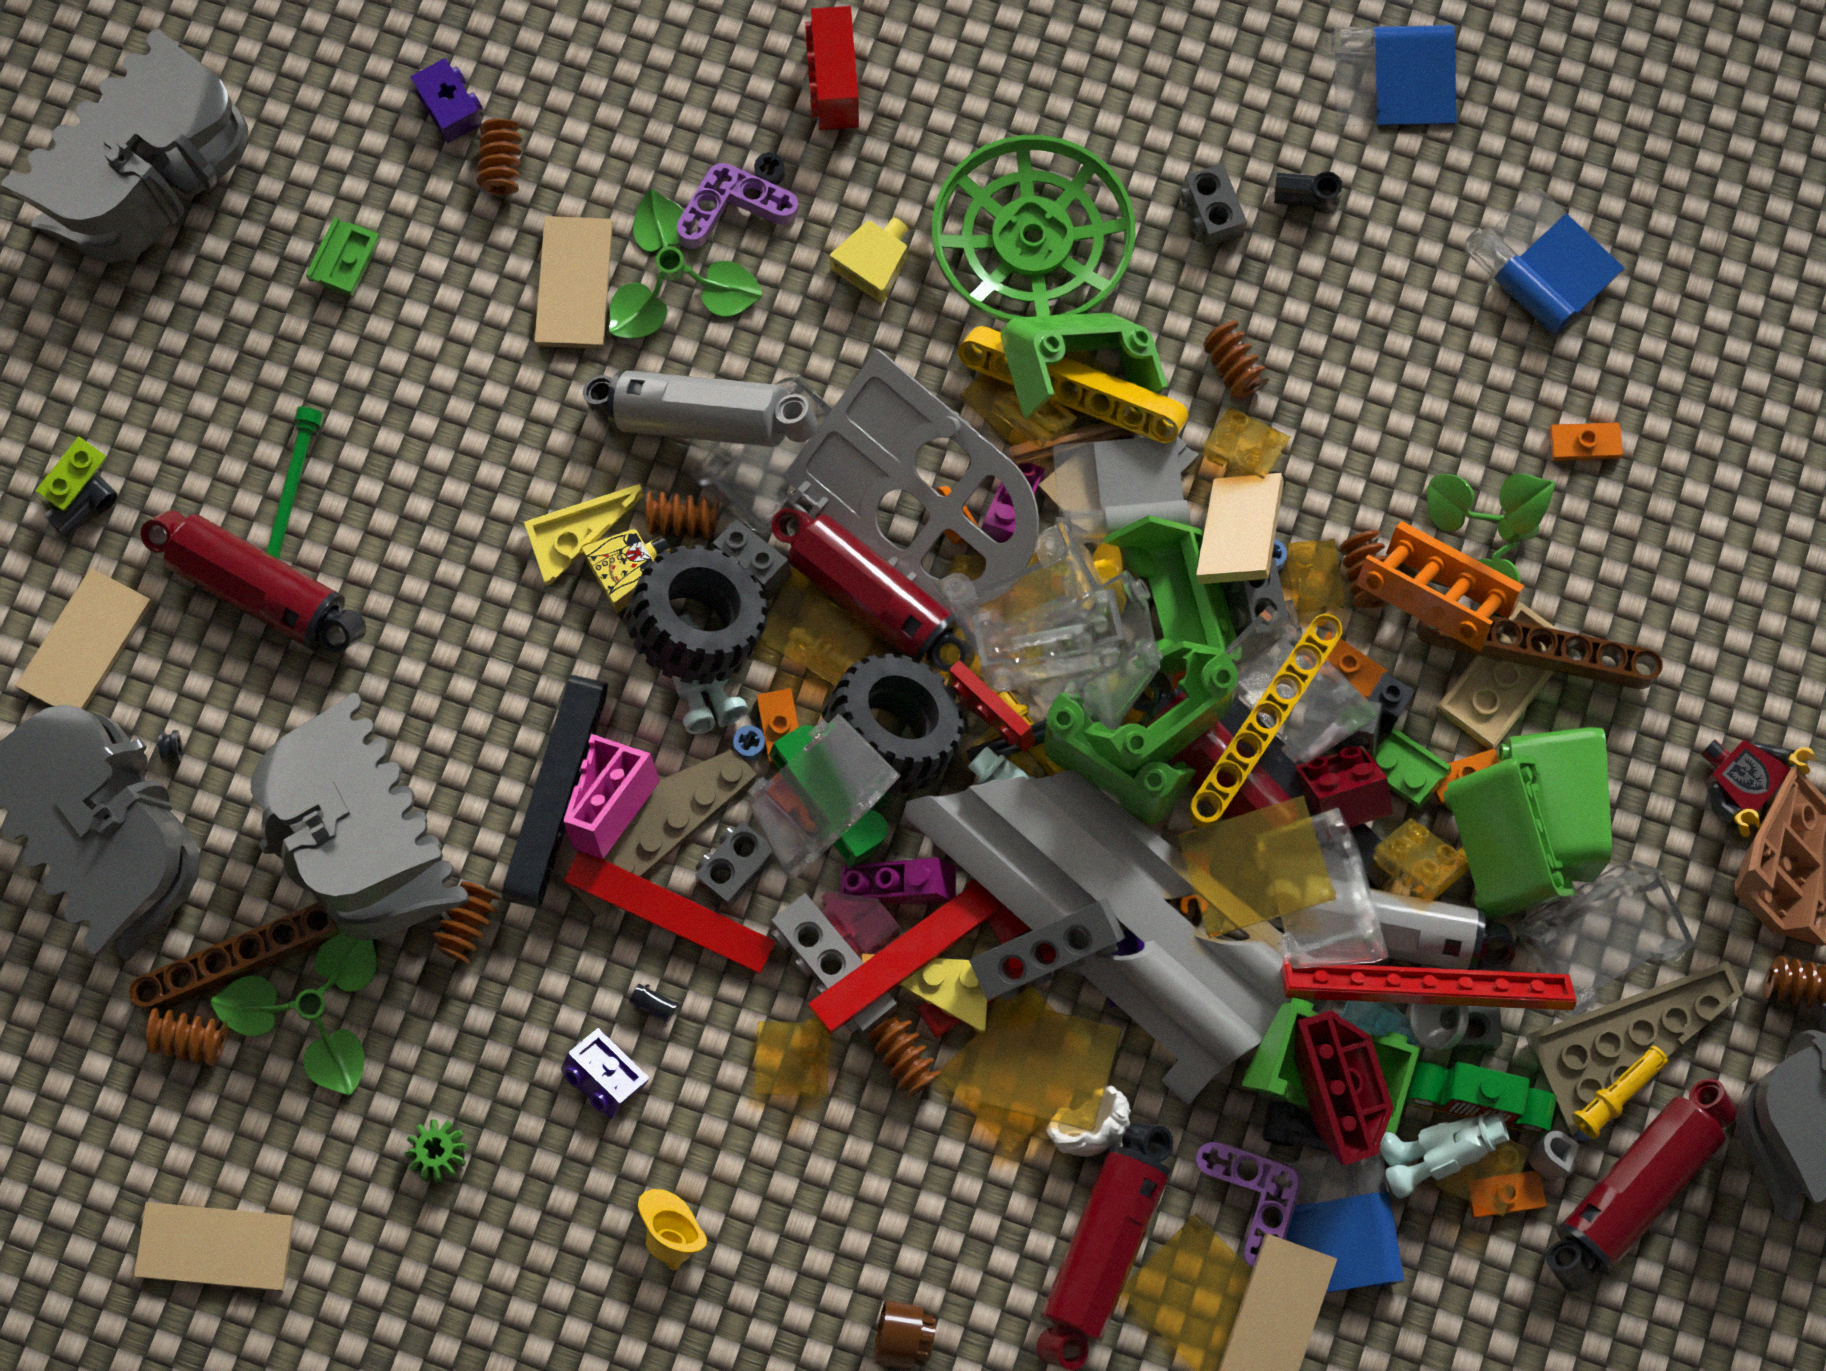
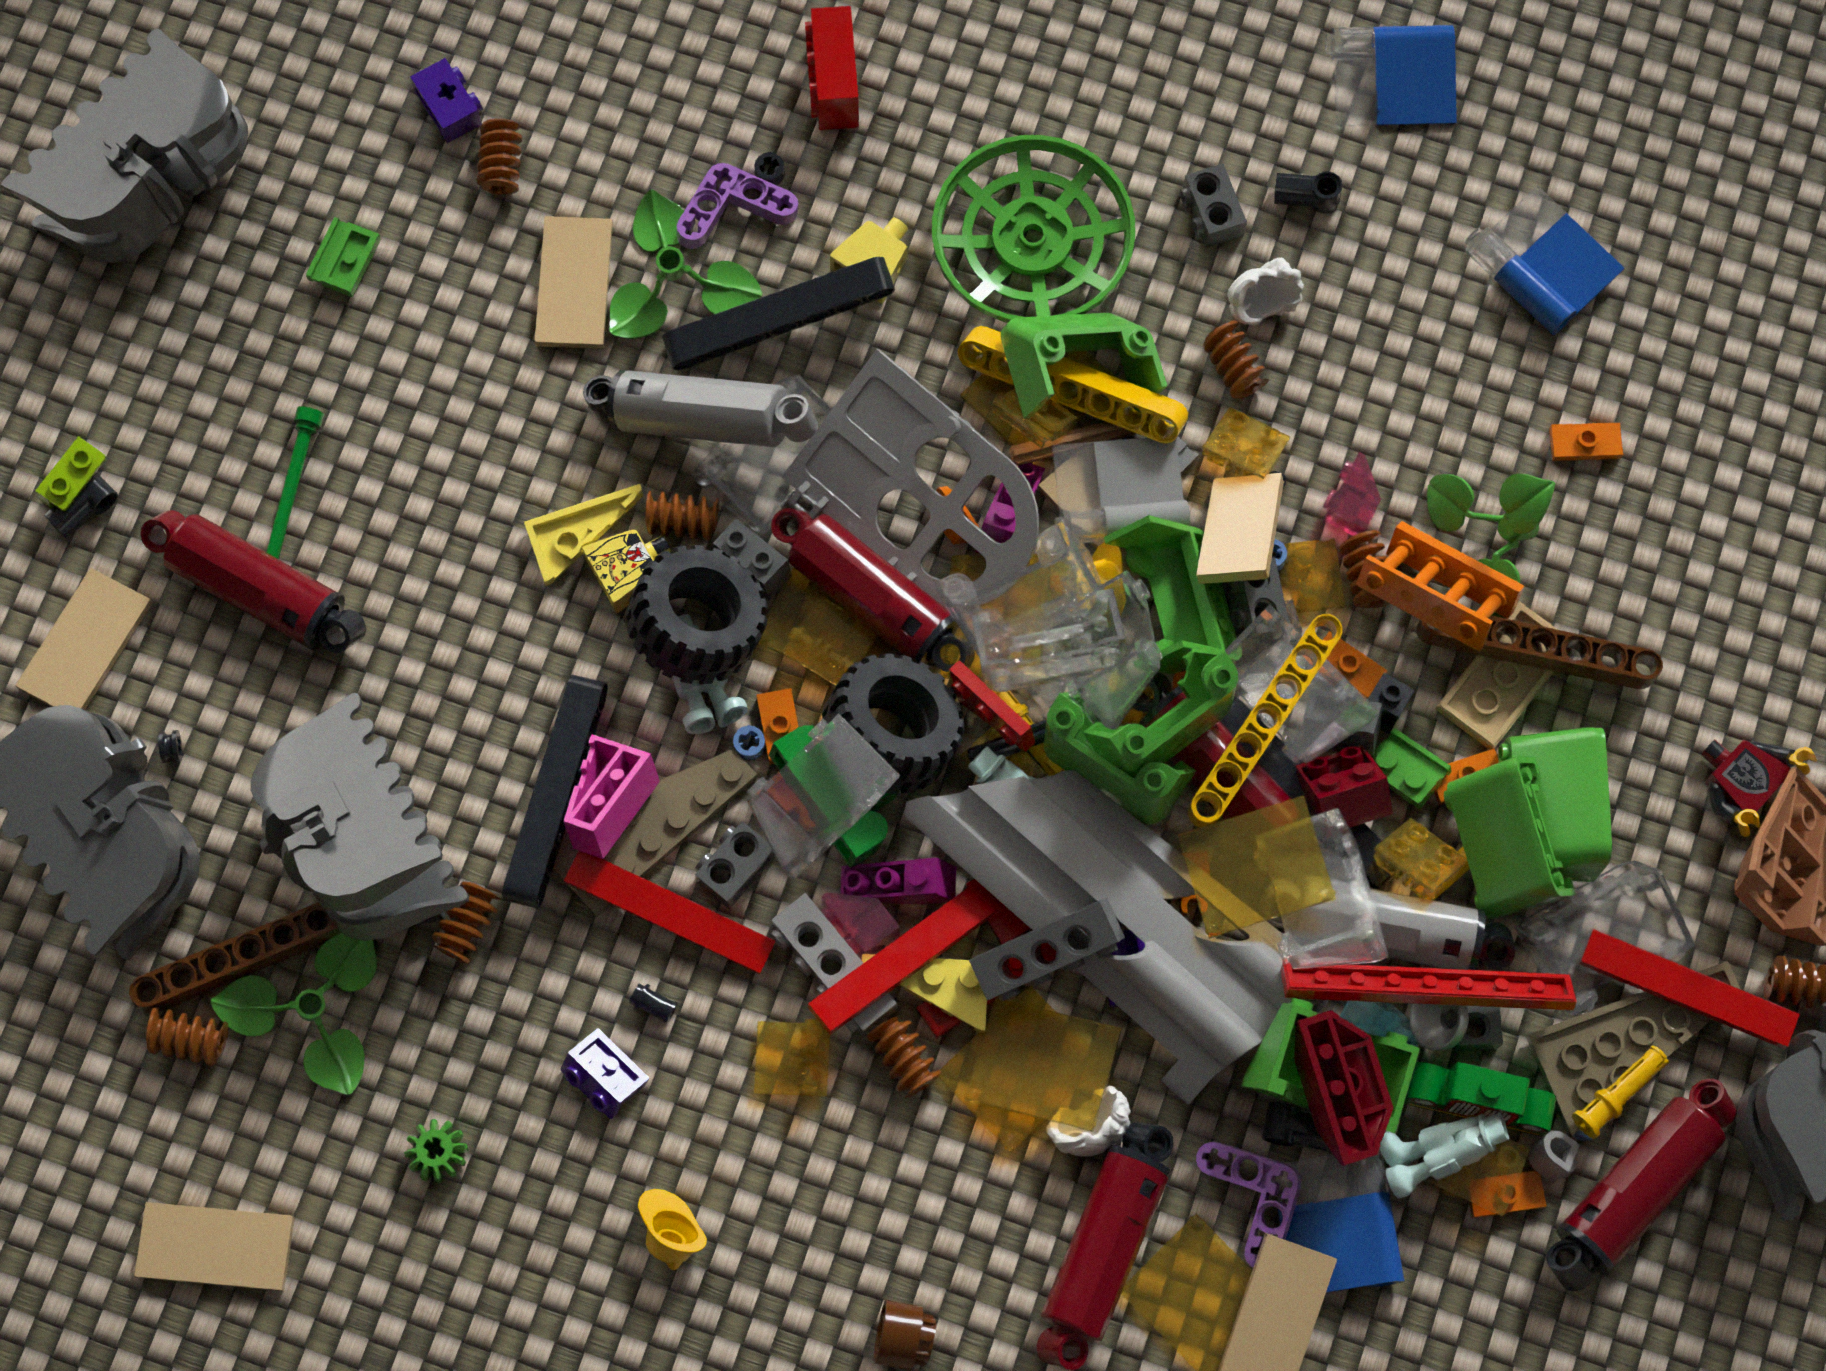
none -> black beam [662,257,895,370]
none -> white hair [1227,258,1304,325]
none -> clear pink slope [1323,452,1381,536]
none -> red tile [1579,929,1800,1050]

